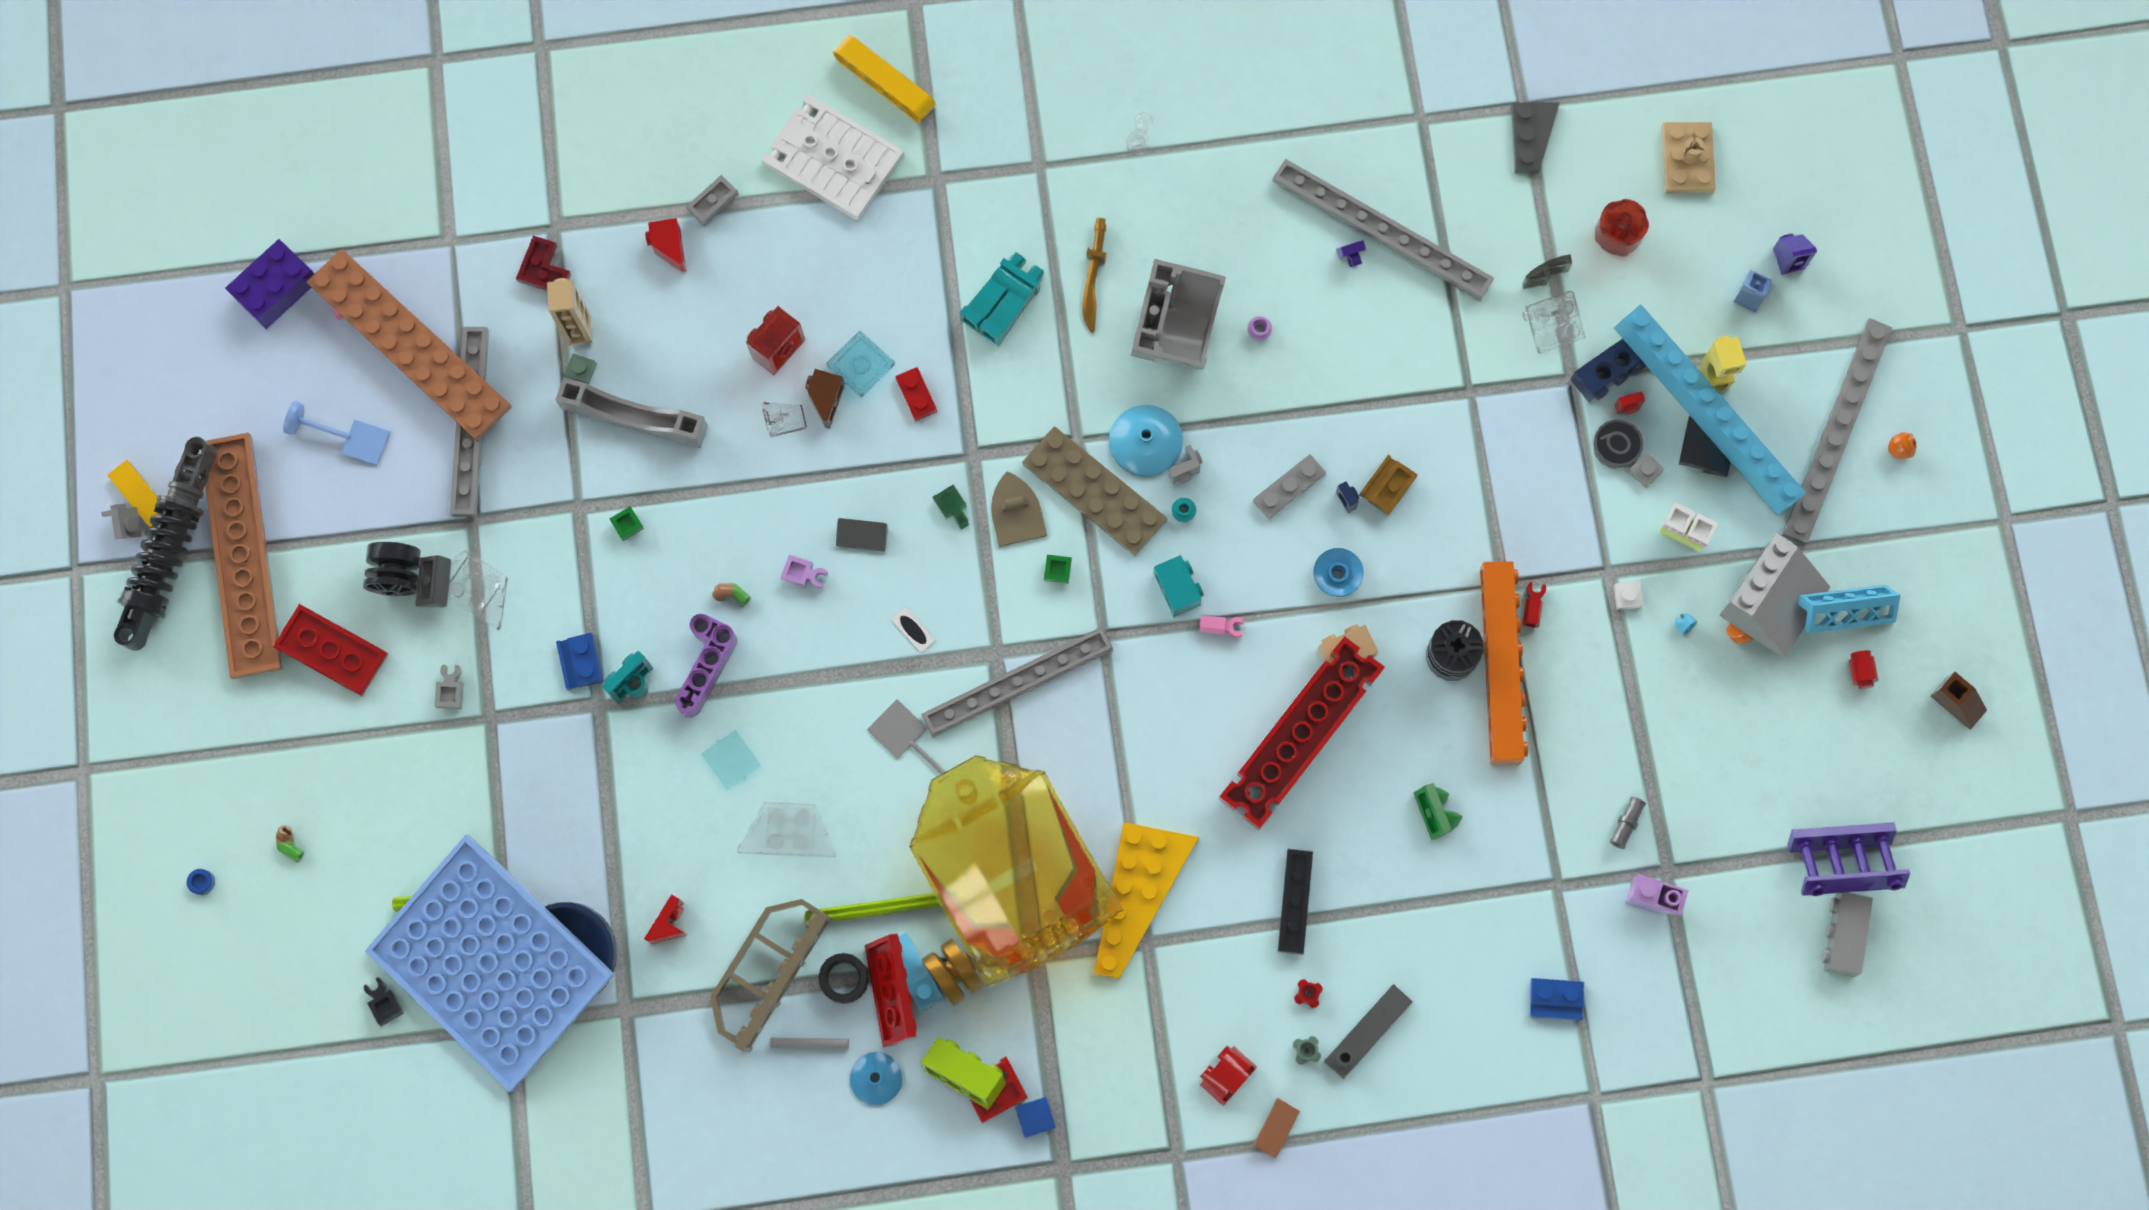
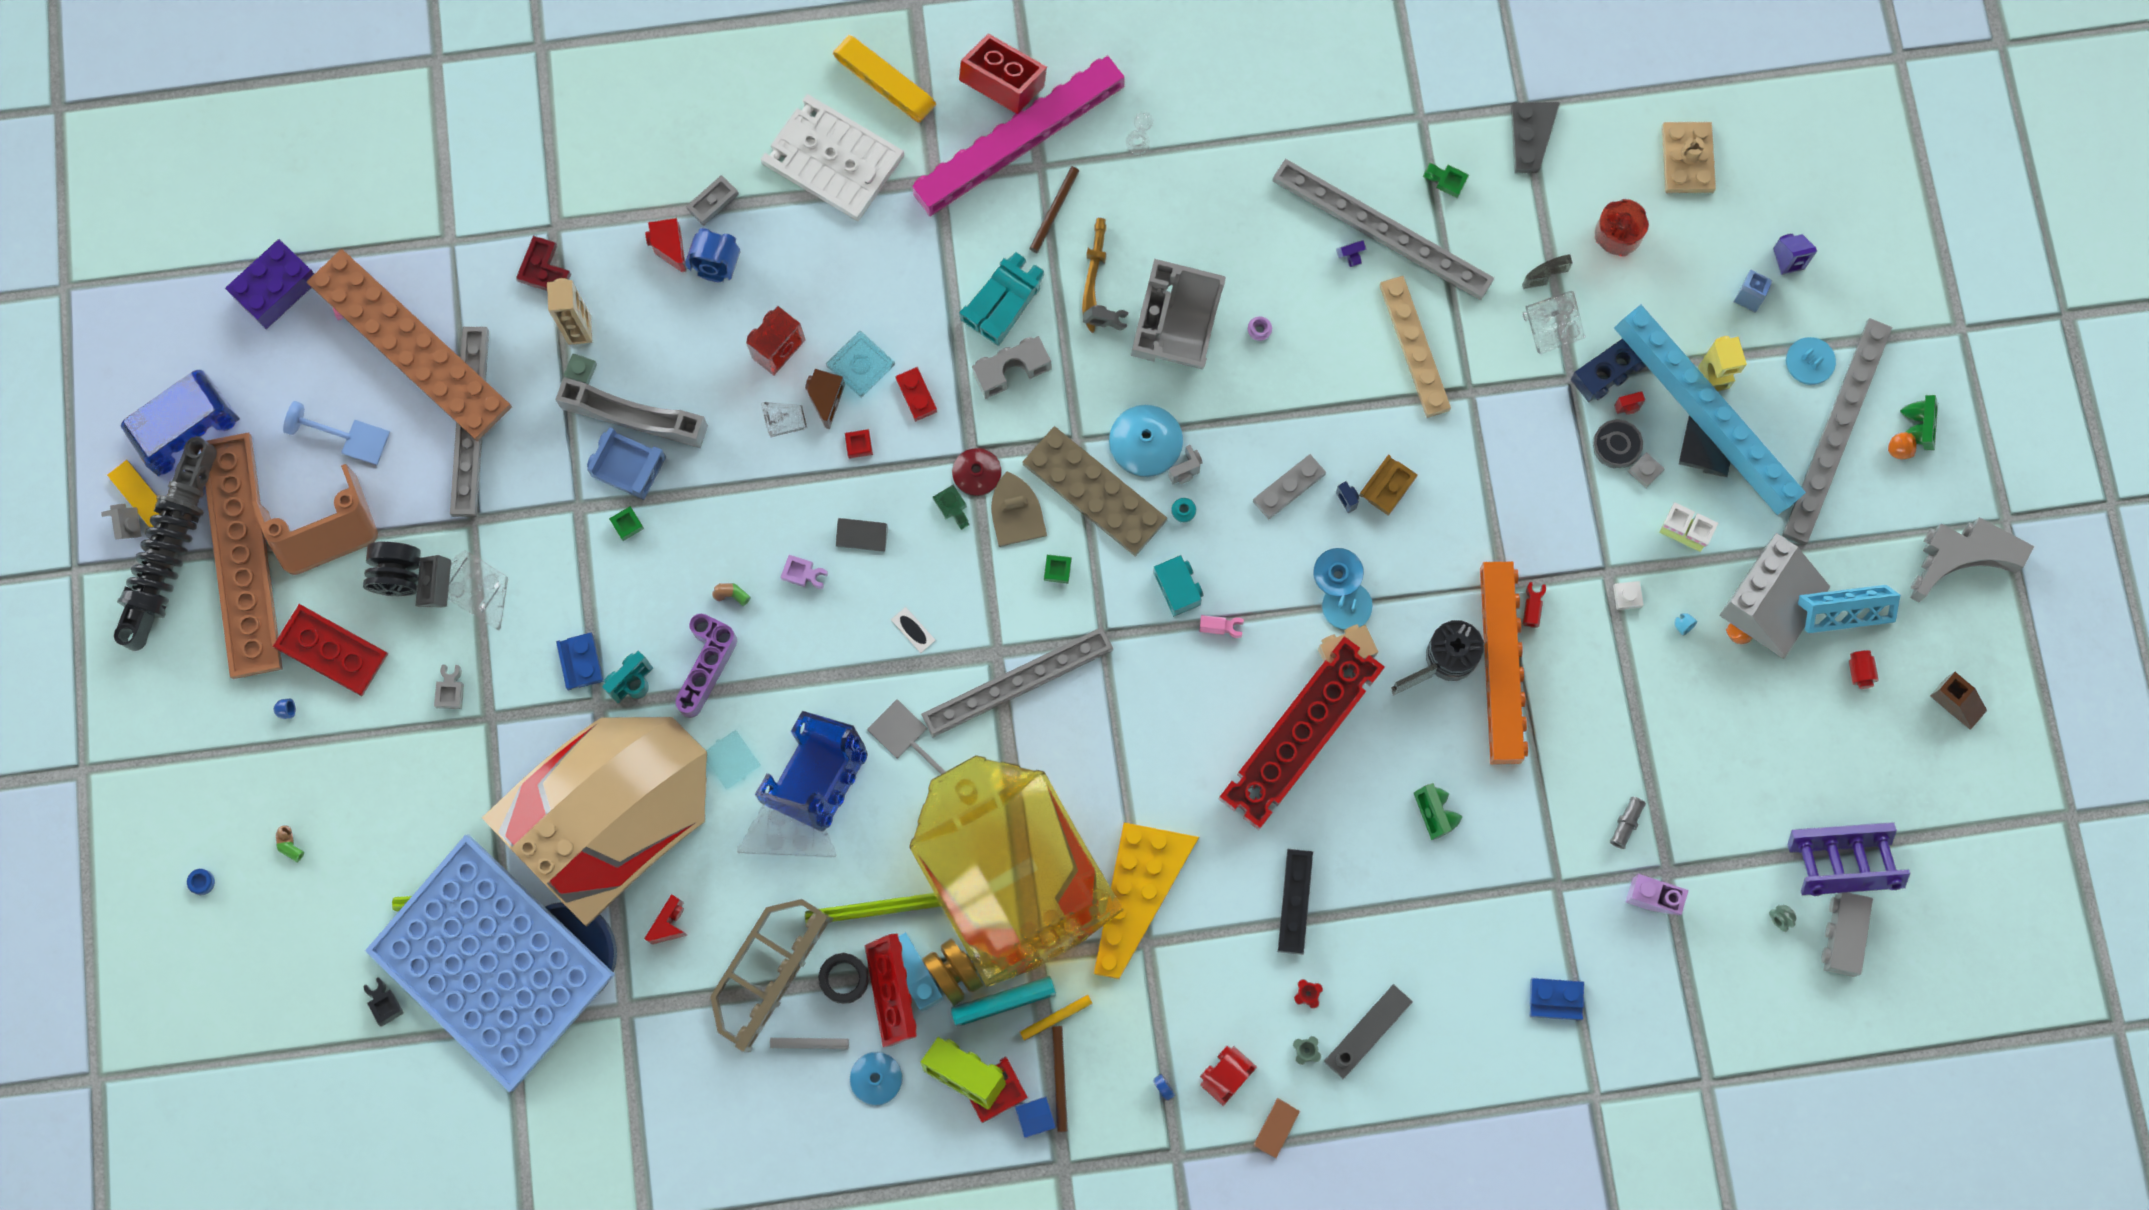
none -> clear blue windscreen [121,370,240,477]
none -> nougat windscreen [252,464,378,575]
none -> blue hinge [273,698,296,719]
none -> tan windscreen [482,717,707,926]
none -> medium blue panel [587,427,666,500]
none -> blue brick [685,228,740,282]
none -> clear blue windscreen [755,711,868,832]
none -> red tile [845,429,873,459]
none -> dark pink brick [912,55,1125,217]
none -> teal slope [951,976,1056,1027]
none -> dark red dish [952,448,1001,496]
none -> red brick [959,33,1047,114]
none -> light grey arch [972,336,1052,399]
none -> yellow bar [1019,995,1093,1041]
none -> reddish brown bar [1029,166,1079,253]
none -> reddish brown bar [1052,1026,1068,1133]
none -> dark grey plate [1082,305,1128,330]
none -> blue tile [1153,1074,1176,1101]
none -> medium azure piece [1322,585,1373,630]
none -> tan plate [1380,276,1451,418]
none -> clear smoke piece [1391,664,1438,696]
none -> green plate [1423,163,1469,198]
none -> sand green plate [1769,905,1796,932]
none -> medium azure piece [1786,337,1836,385]
none -> green tile [1900,395,1938,450]
none -> light grey arch [1910,517,2034,602]

